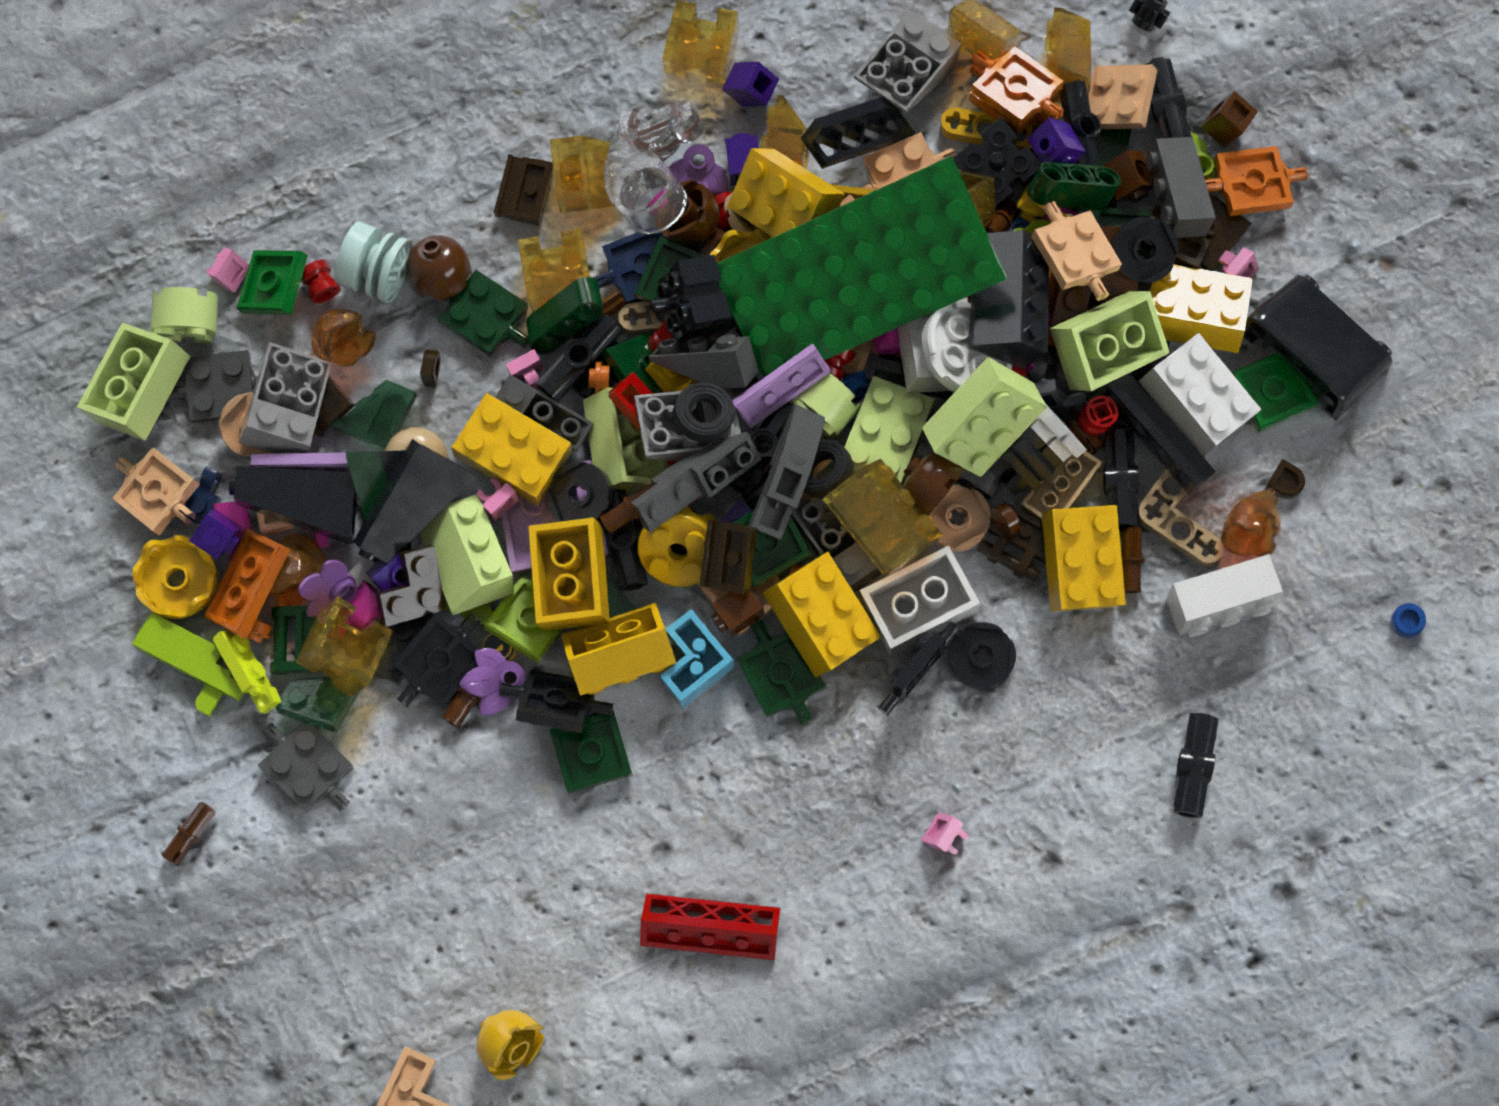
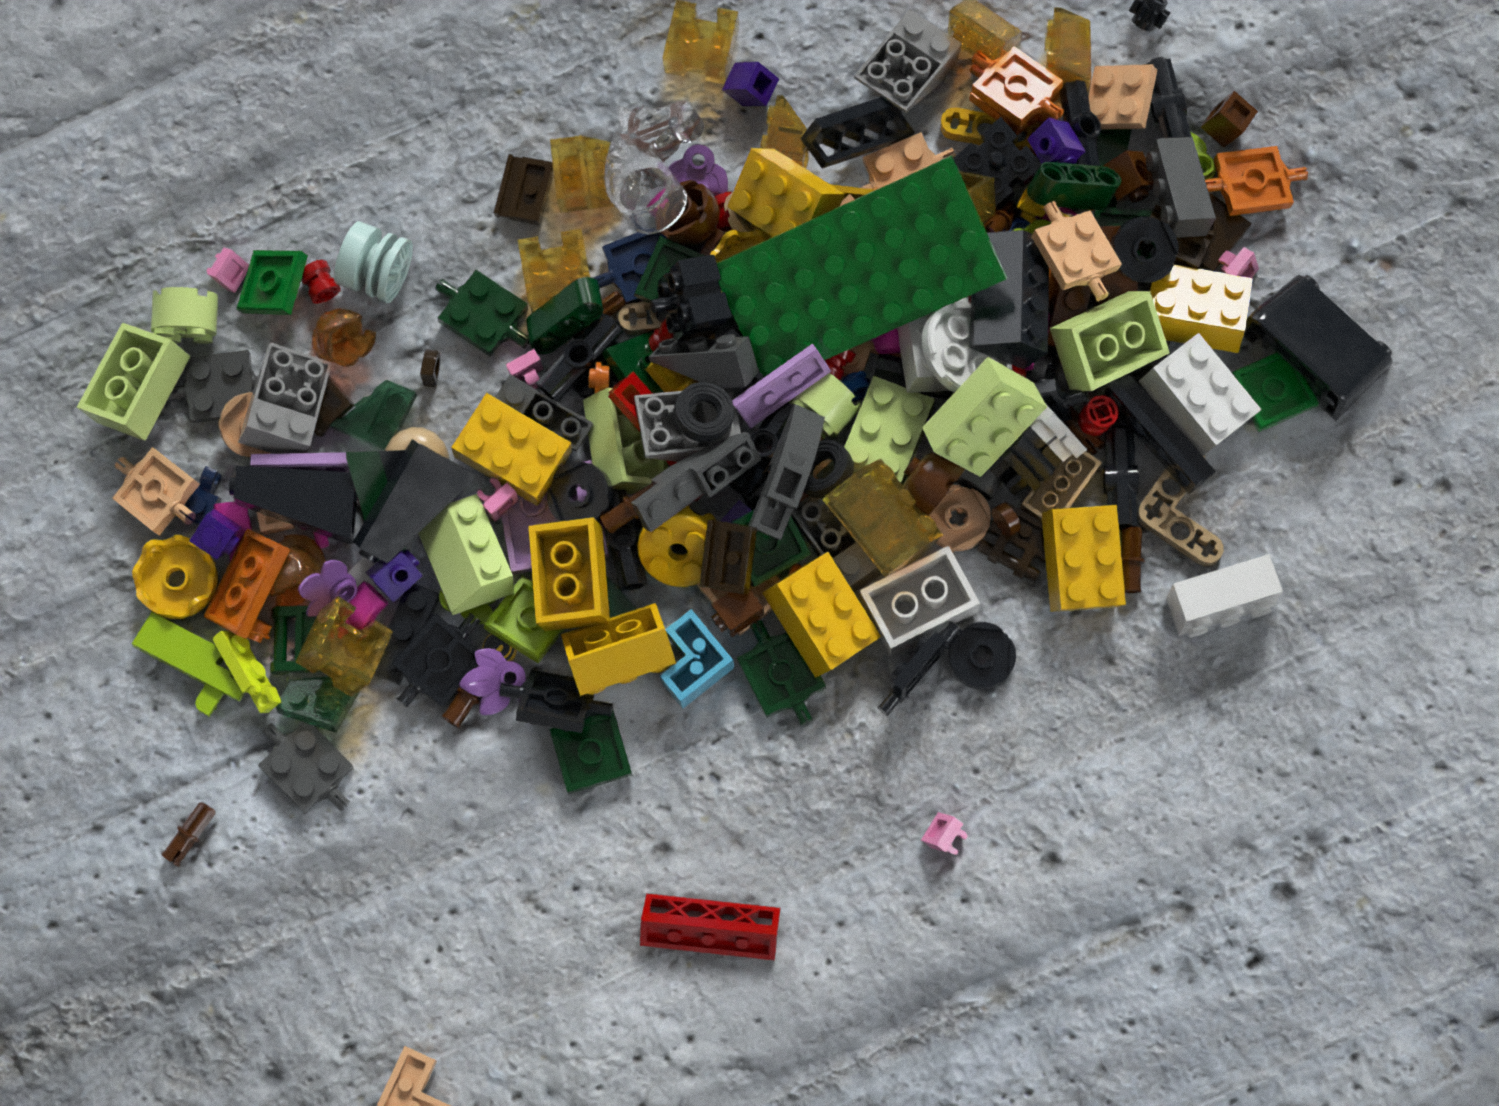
plate [375,545,446,627] -> none
reddish brown cylinder [406,235,472,300] -> none
yellow cylinder [476,1009,545,1081] -> none
dark purple brick [725,133,759,186] -> none
black piece [1173,713,1219,818] -> none
clear orange helmet [1221,488,1281,557] -> none
dark brown tile [1264,459,1305,499] -> none
blue tile [1390,603,1426,638] -> none

